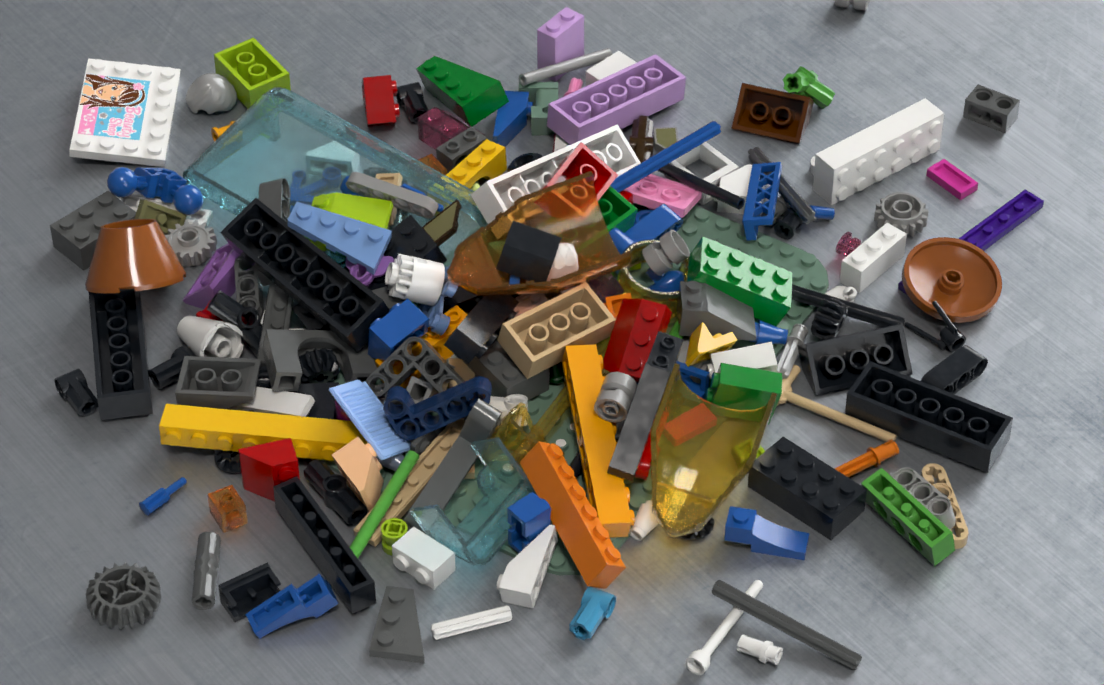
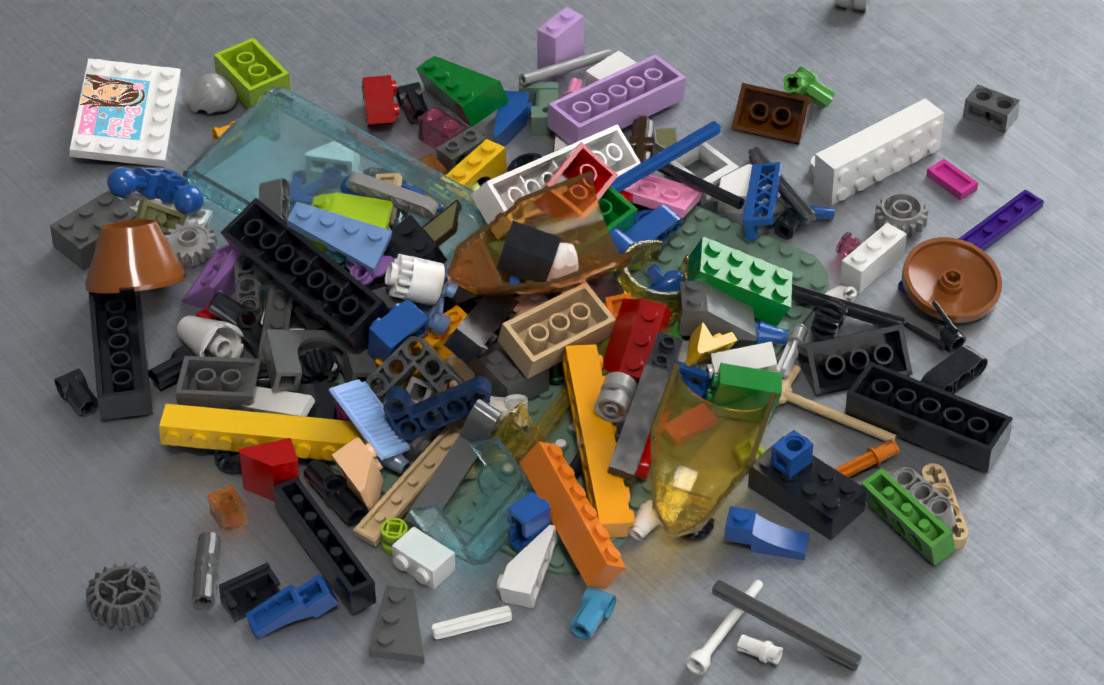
blue axle [139,477,187,516] -> none
bright green piece [350,450,419,558] -> none
light grey wheel [642,230,690,276] -> none
none -> blue brick [770,430,813,478]

